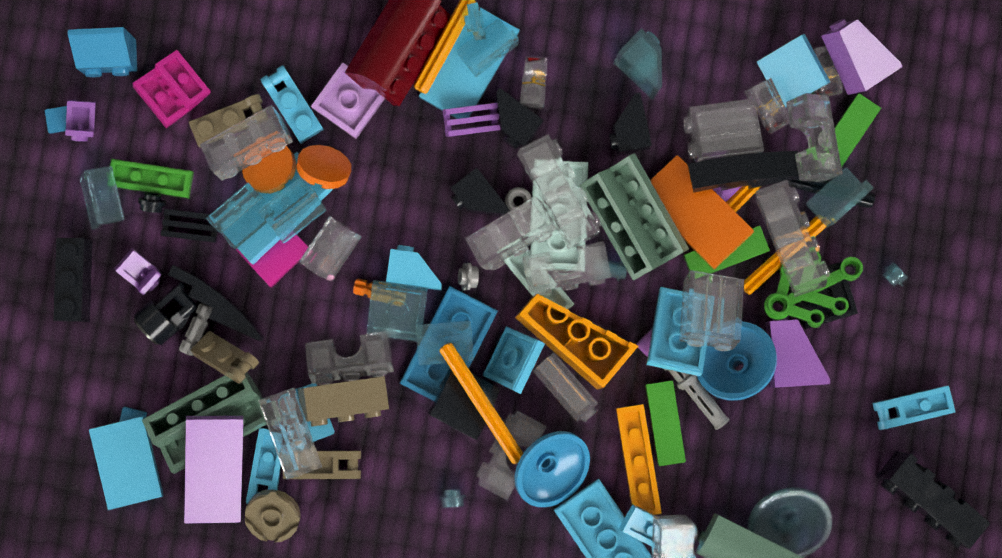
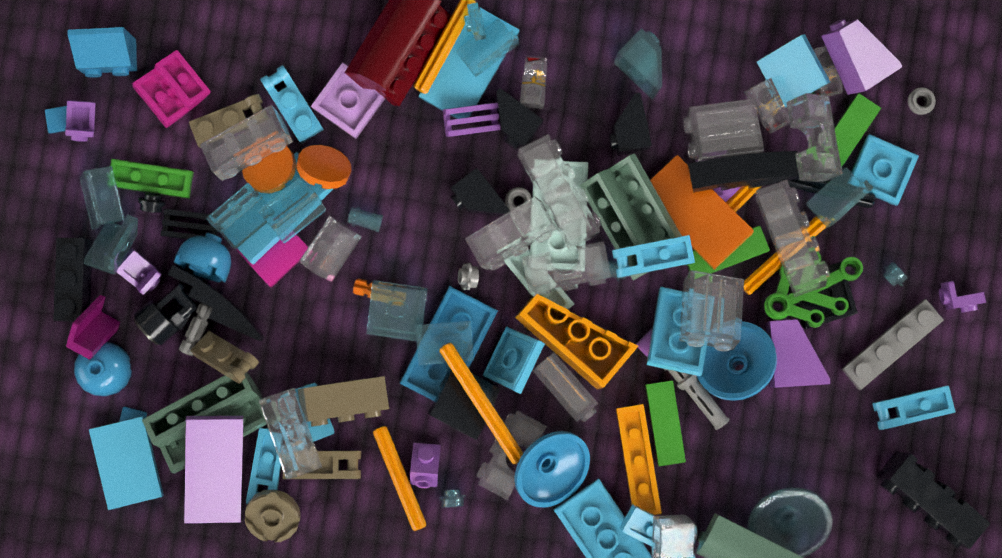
clear arch [305,331,394,385] -> none
medium azure slope [386,245,442,291] -> none
none -> magenta panel [66,295,120,360]
none -> dark azure cylinder [74,342,132,396]
none -> clear light blue panel [84,215,138,275]
none -> dark azure cylinder [174,233,232,282]
none -> clear light blue pin [347,206,383,233]
none -> light orange axle [373,426,426,531]
none -> medium lavender bracket [410,443,441,488]
none -> medium azure plate [612,235,695,278]
none -> light grey plate [841,299,944,390]
none -> medium azure tile [846,134,919,206]
none -> light grey plate [908,87,936,115]
none -> medium lavender bracket [939,281,986,313]

